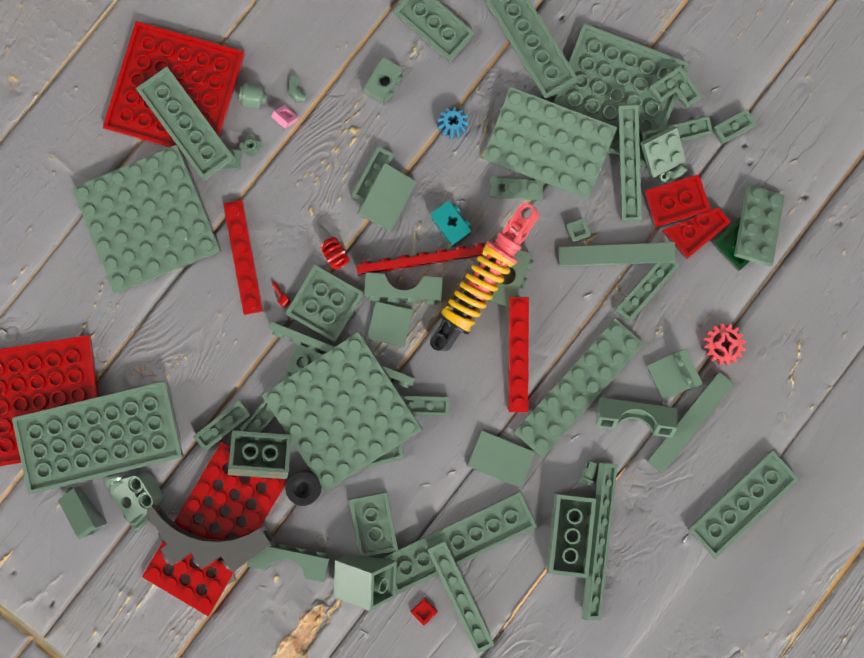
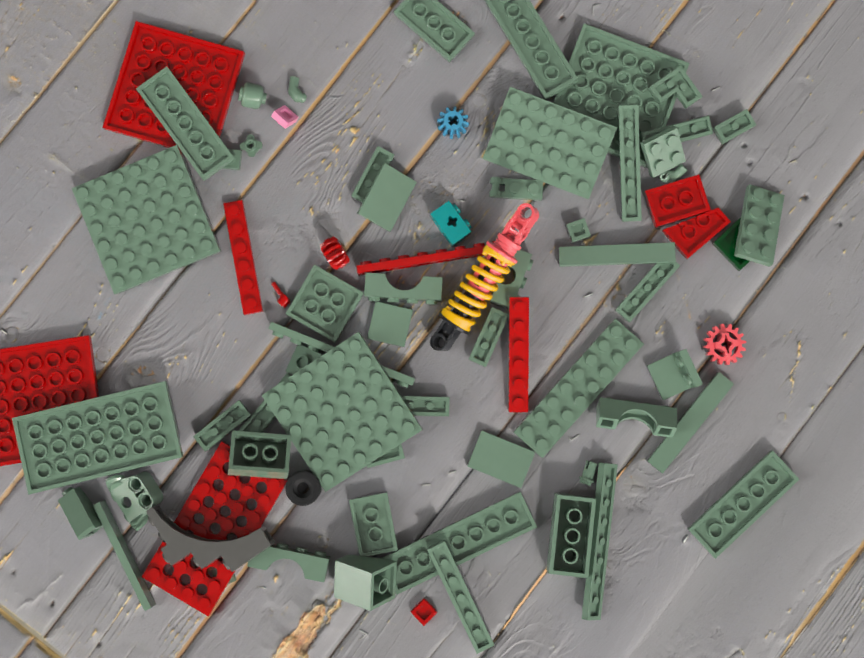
sand green brick [363,57,404,105] -> none
none -> sand green tile [93,500,156,611]
none -> sand green plate [468,307,509,367]

